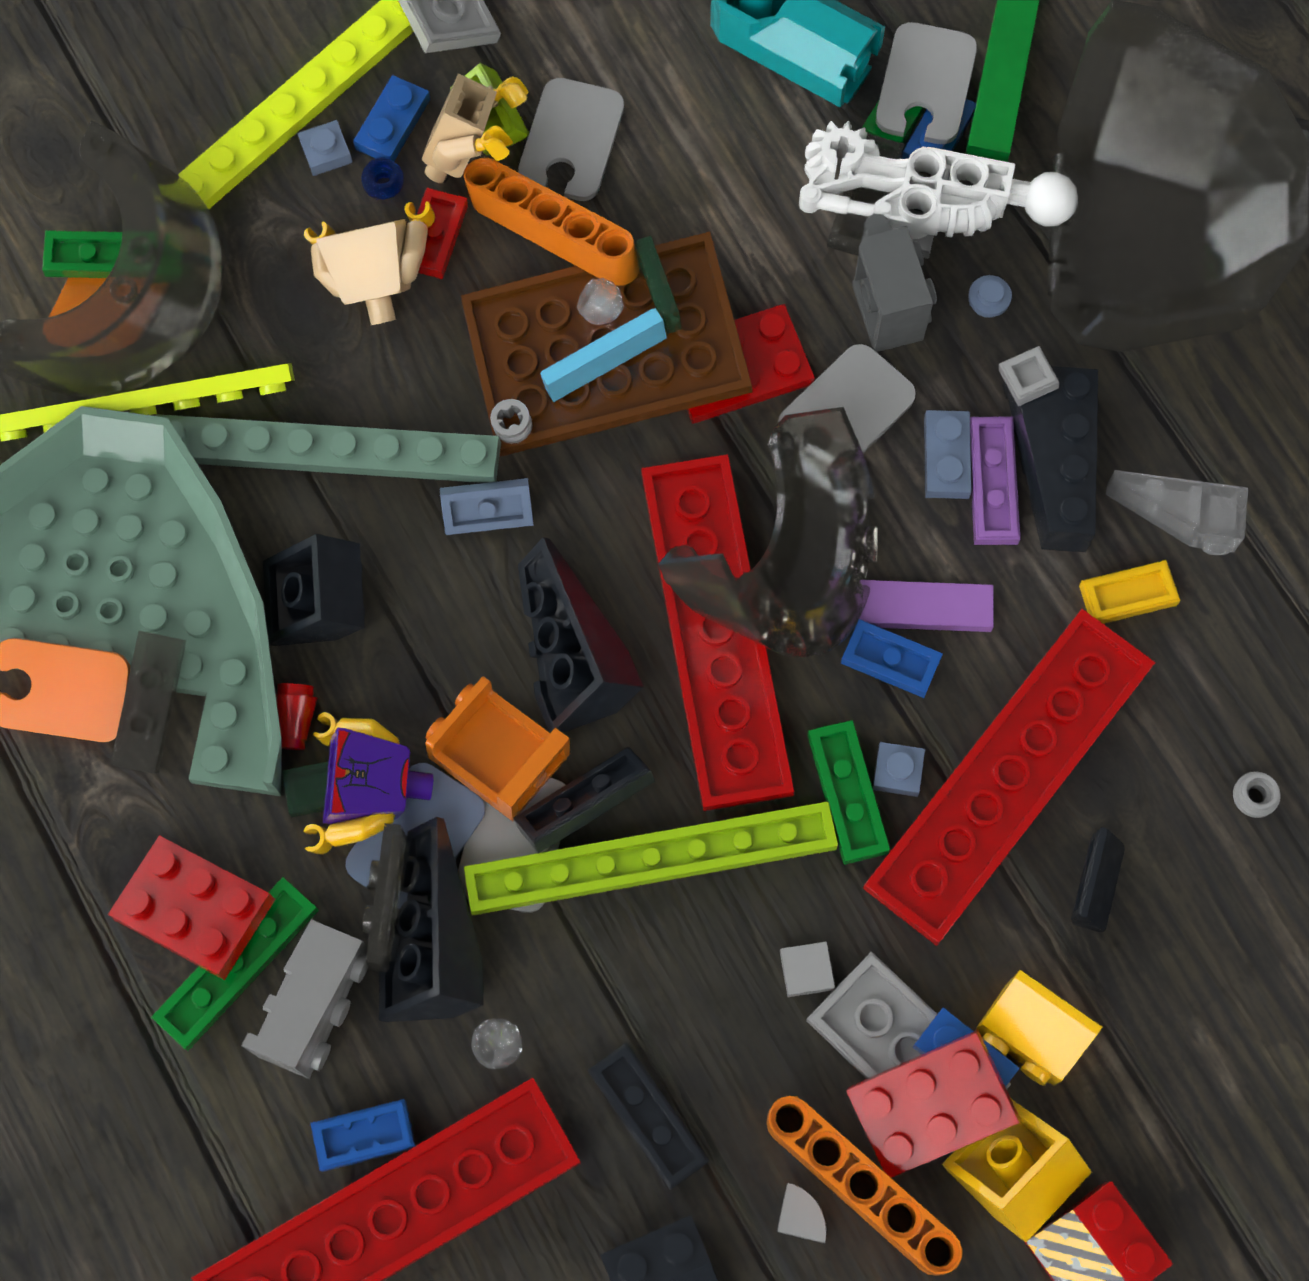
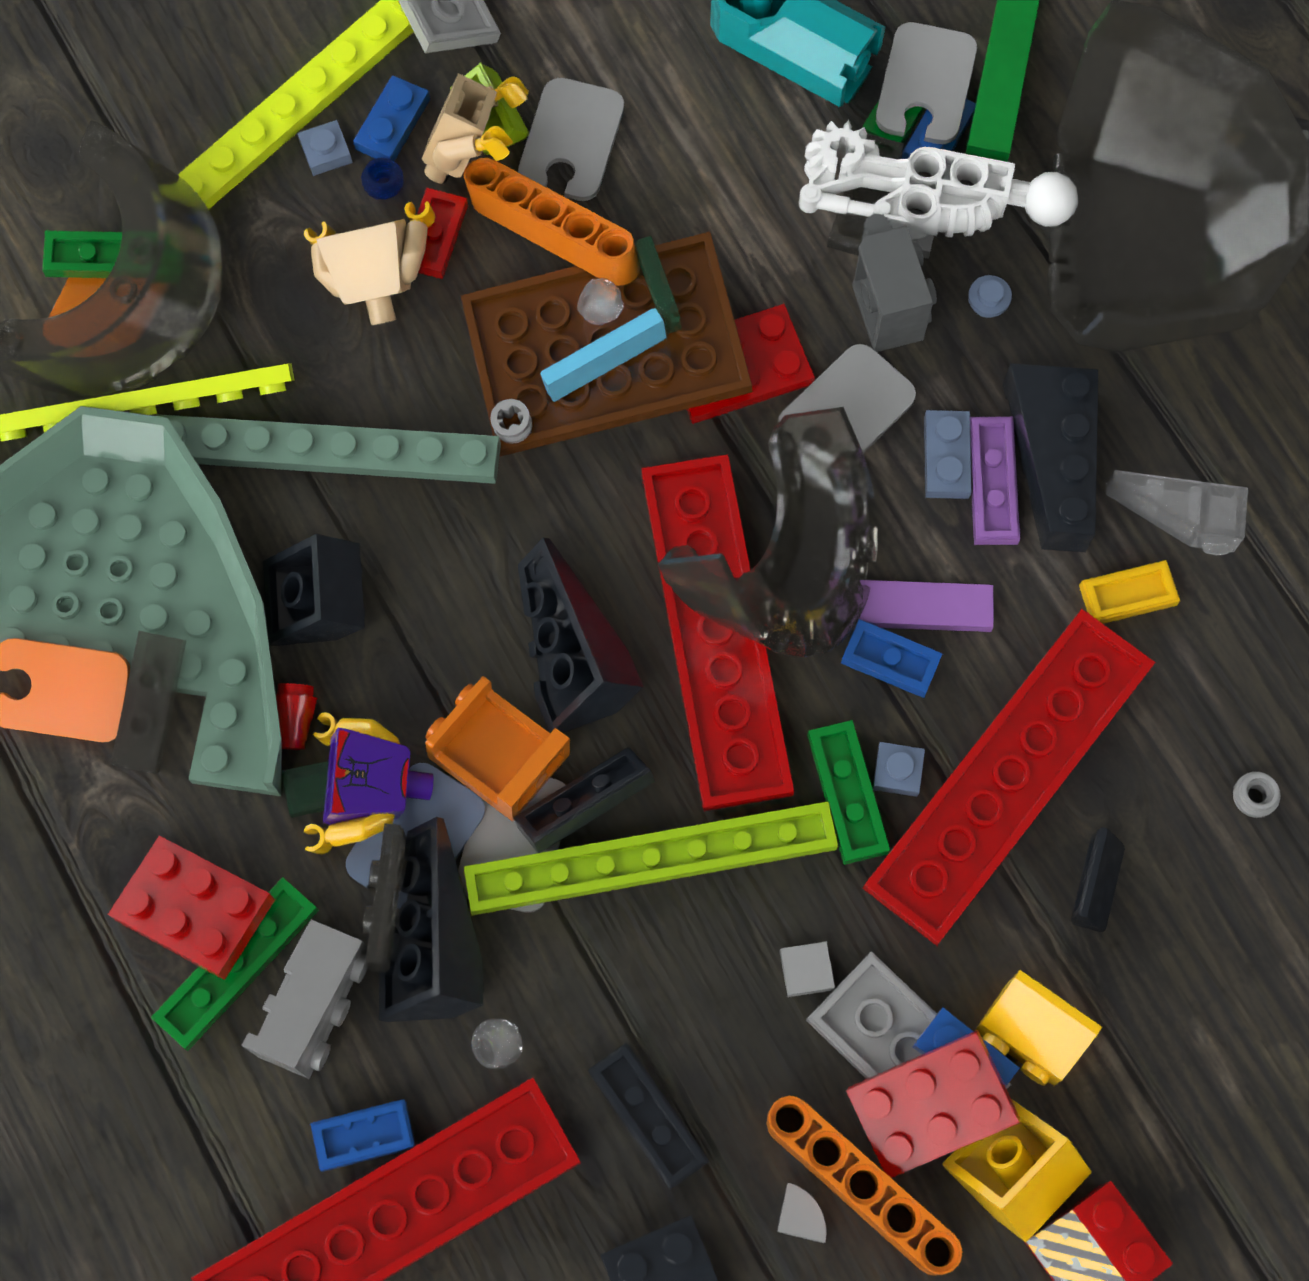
sand blue plate [440,478,533,535] -> none
light grey tile [999,346,1059,406] -> none

